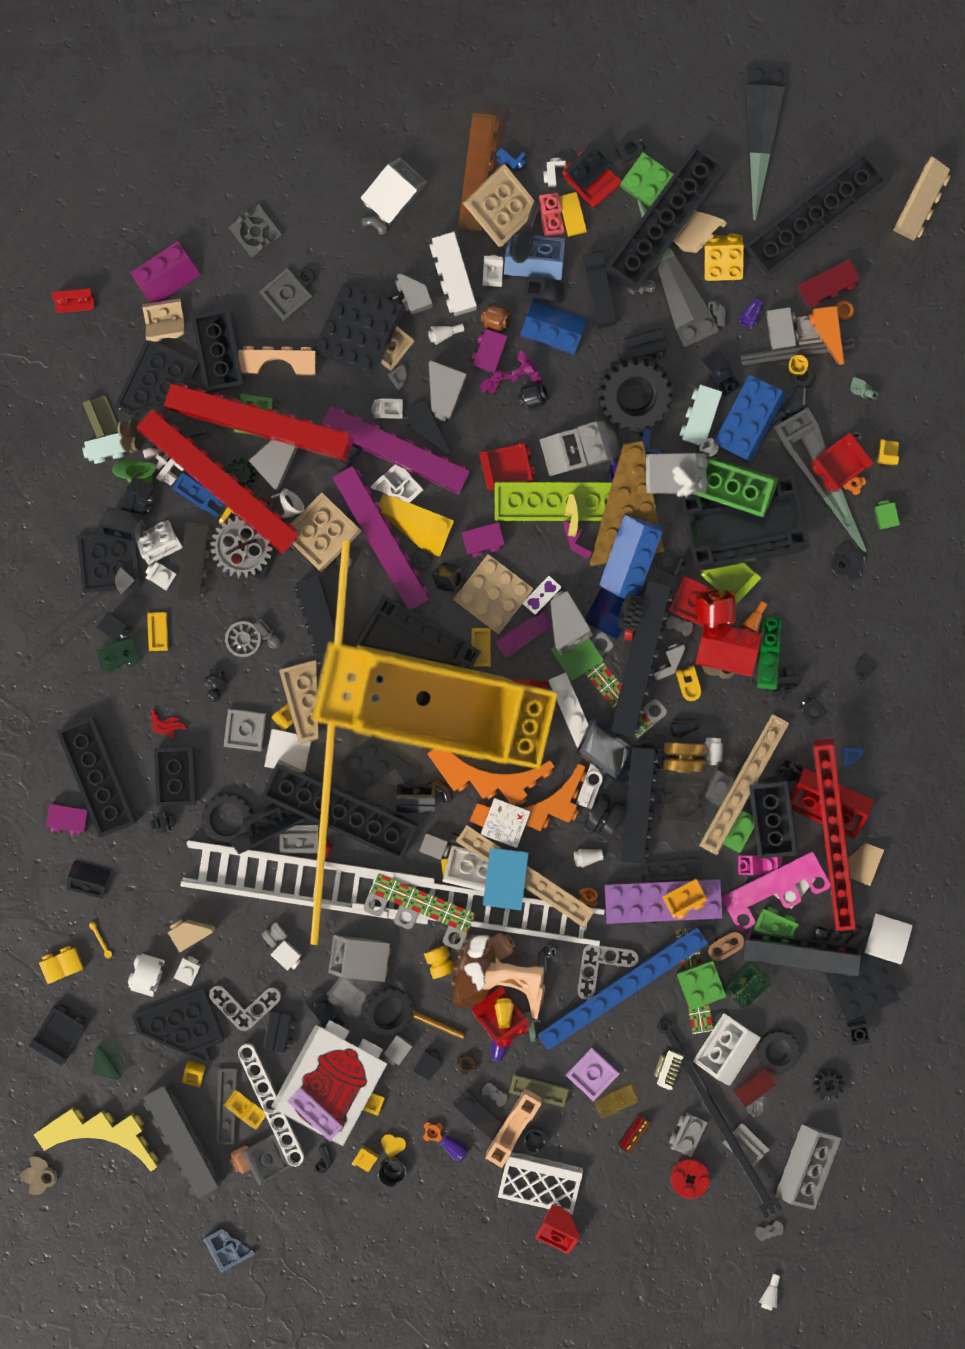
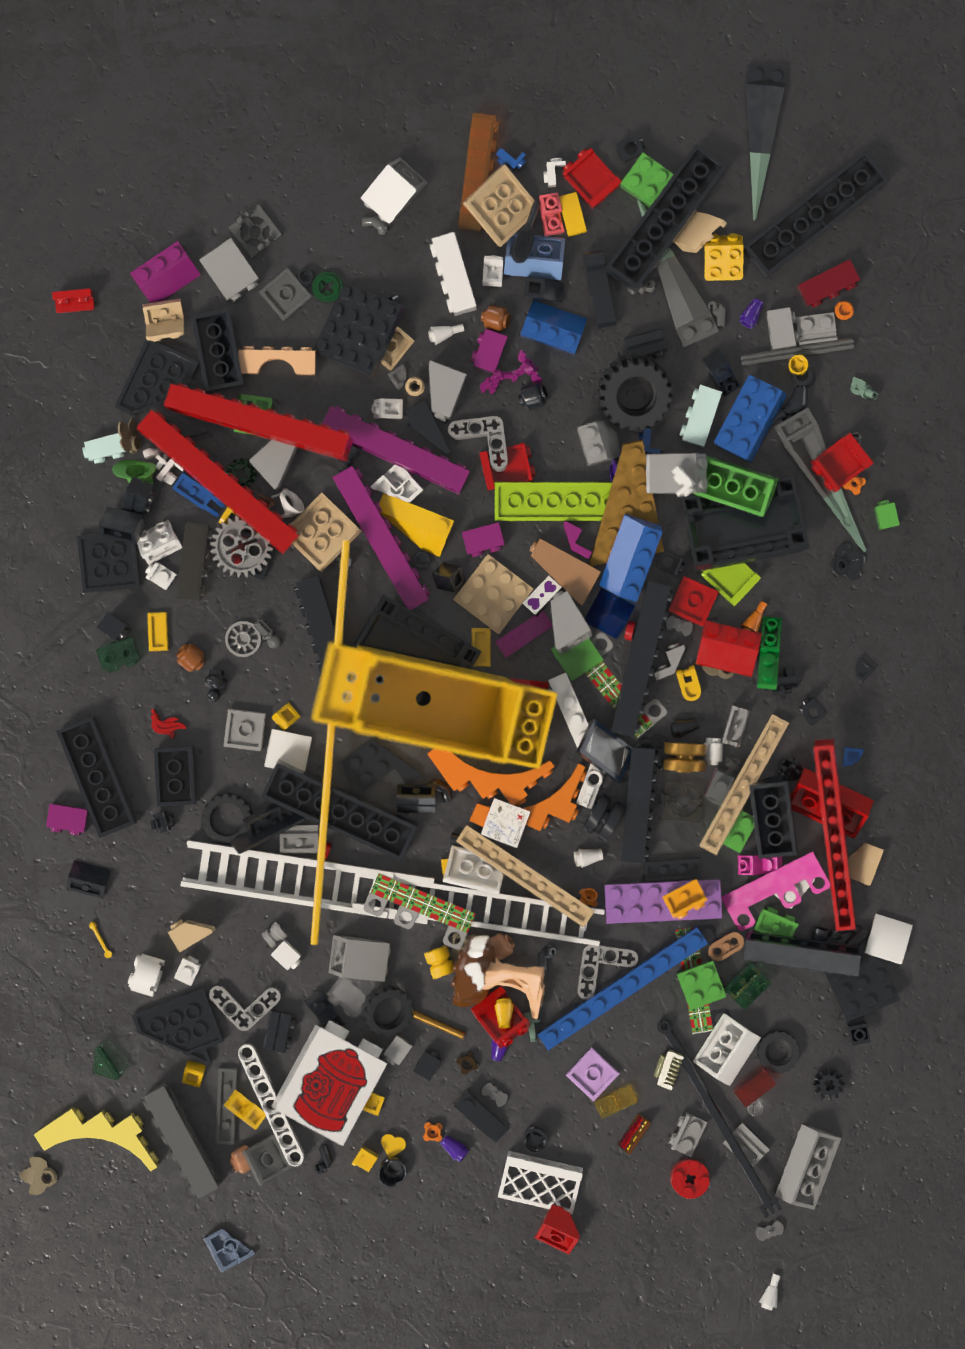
black panel [29,1004,87,1066] -> none
yellow brick [39,946,84,984] -> none
olive panel [83,396,118,438] -> none
flat silver tile [115,567,135,594] -> none
tan wing [279,660,318,744] -> none
lavender tile [287,1087,343,1141] -> none
light grey slope [395,274,433,315] -> none
light grey brick [419,833,450,860] -> none
dark azure tile [483,848,529,910] -> none
light nougat arch [486,1088,542,1168] -> none
olive plate [509,1074,569,1107] -> none
light grey slope [540,428,587,477] -> none
black bracket [564,143,612,191] -> none
light yellow slope [564,494,578,537] -> none
black tyre [618,594,644,631] -> none
red brick [697,589,736,627] -> none
light grey bush [699,438,719,457] -> none
orange slope [809,306,844,365] -> none
yellow panel [877,439,899,465] -> none
tan slope [893,156,950,241] -> none
none -> dark orange head [176,644,205,672]
none -> light grey slope [199,238,260,302]
none -> dark green gear [312,272,343,302]
none -> tan cone [405,377,425,396]
none -> light grey beam [448,416,508,472]
none -> medium nougat slope [529,539,601,605]
none -> light grey hinge [721,706,750,748]

